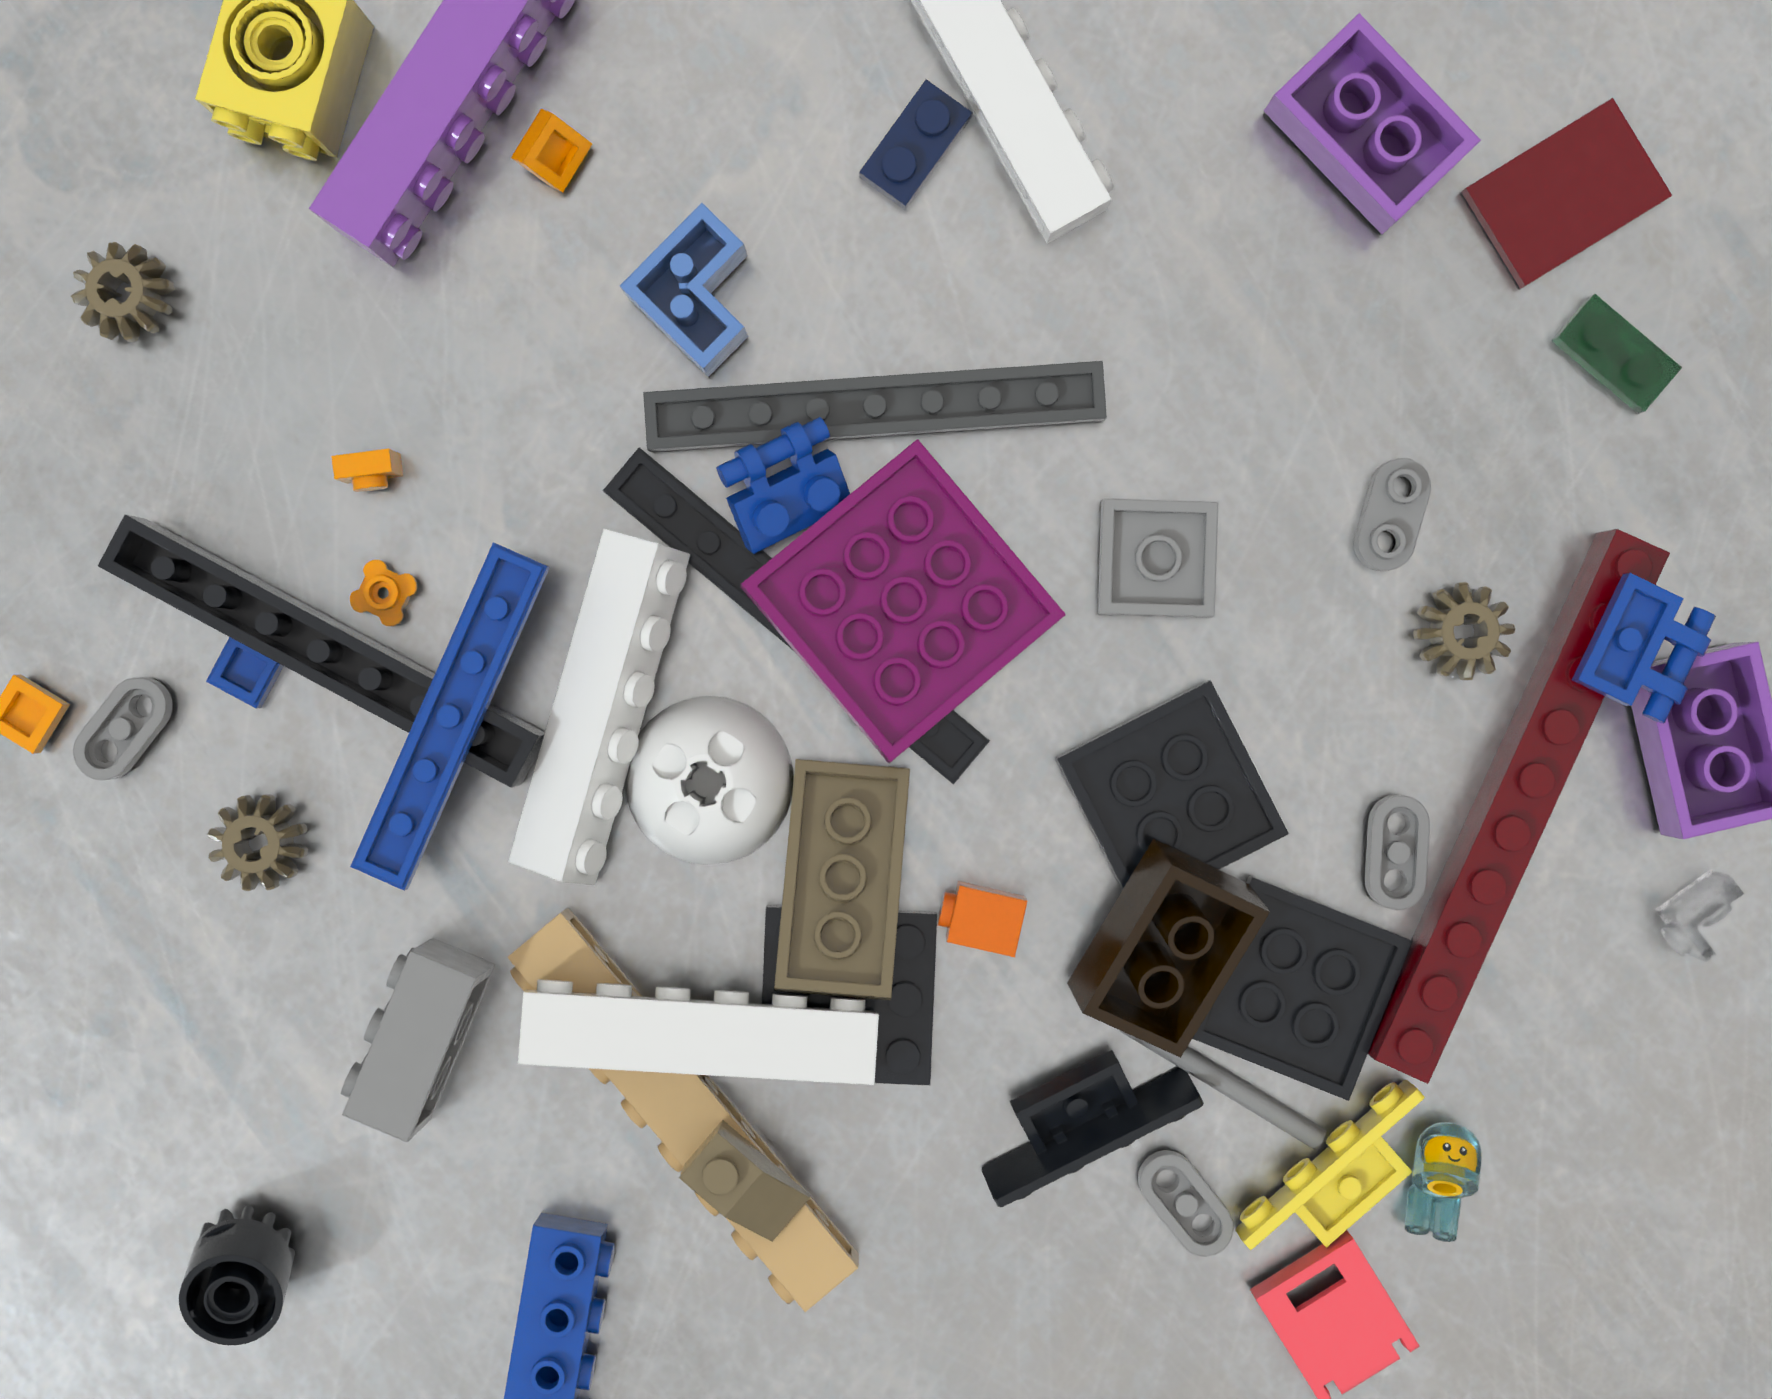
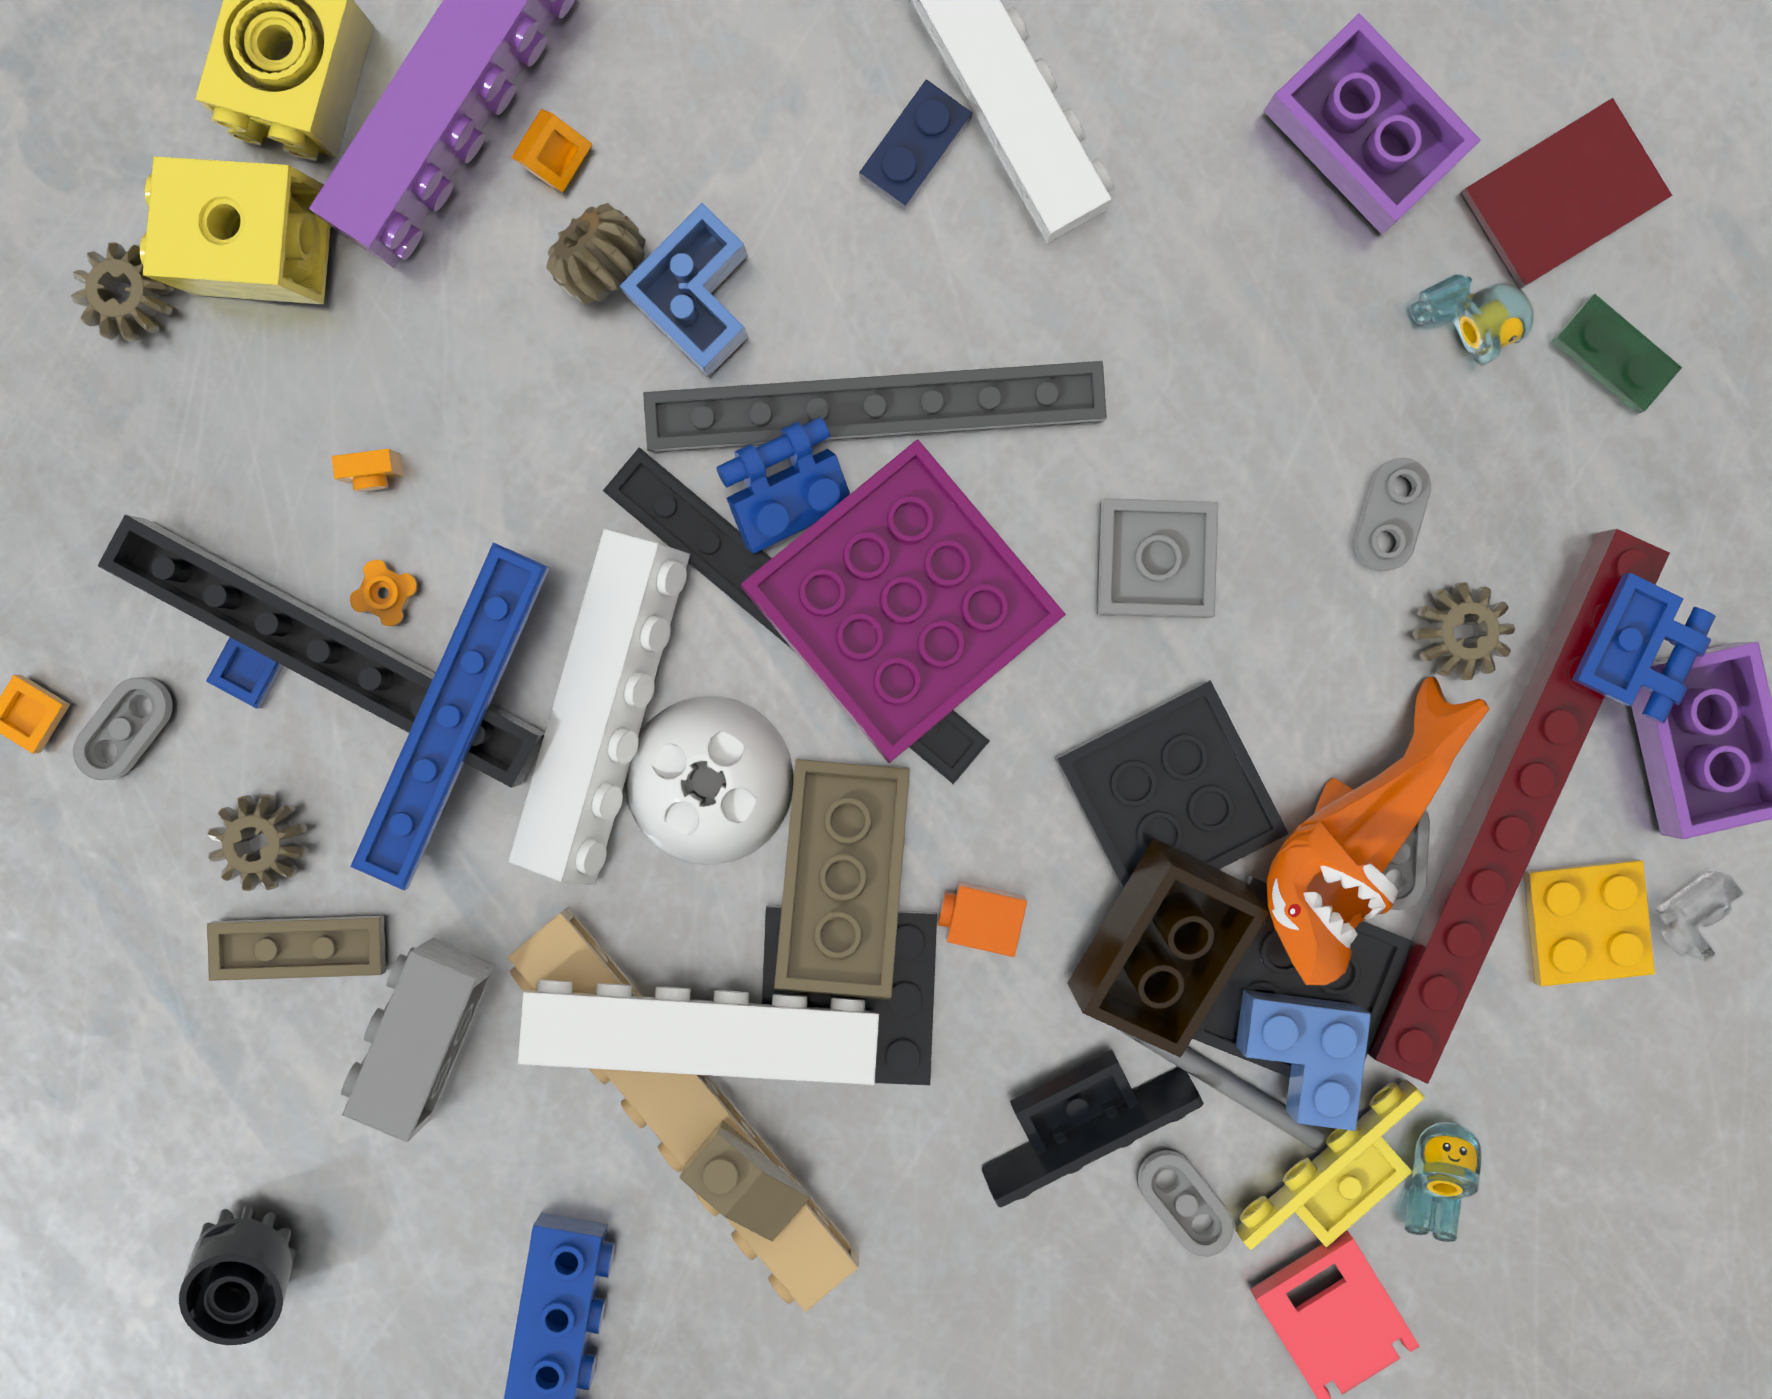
none -> light yellow brick [140,156,331,304]
none -> dark tan plate [207,916,386,981]
none -> dark tan gear [546,203,646,305]
none -> medium blue brick [1236,990,1371,1131]
none -> orange piece [1267,676,1489,985]
none -> clear light blue piece [1410,274,1534,365]
none -> yellow plate [1524,859,1655,986]

